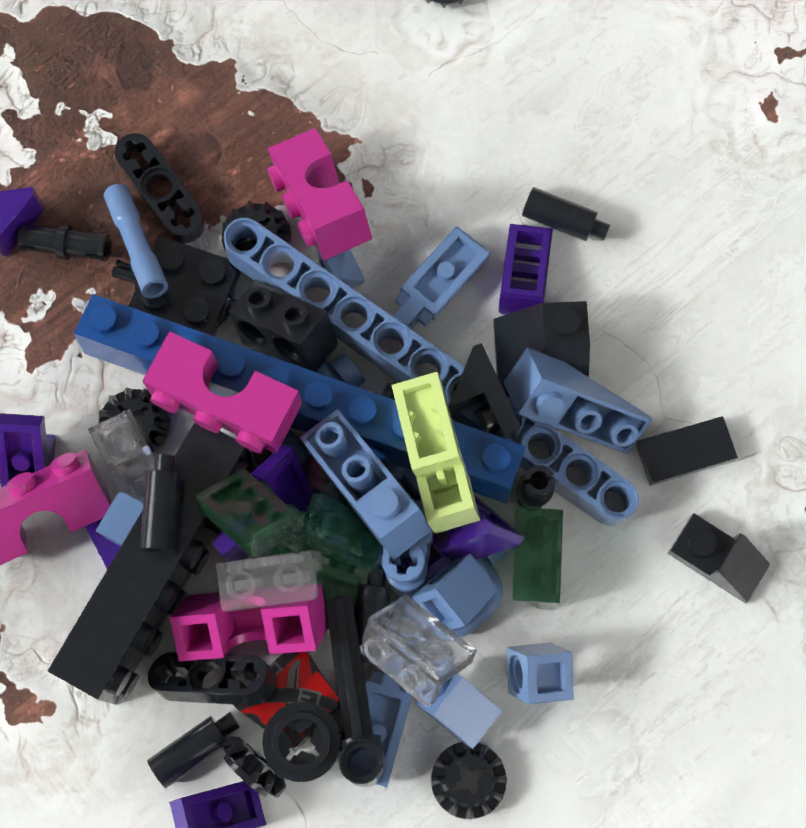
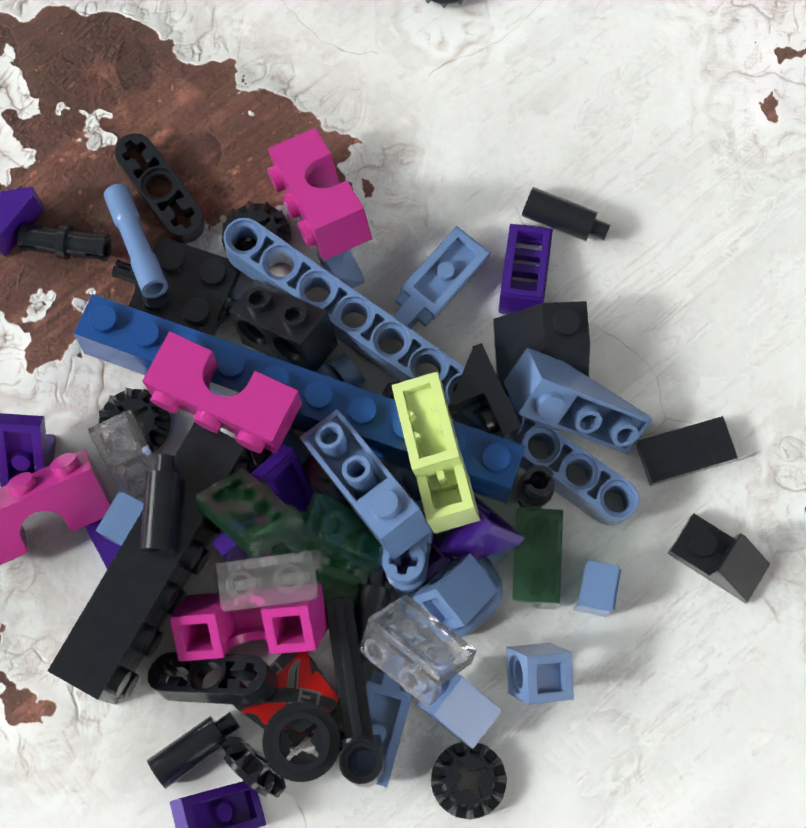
none -> medium blue slope [573,560,621,617]

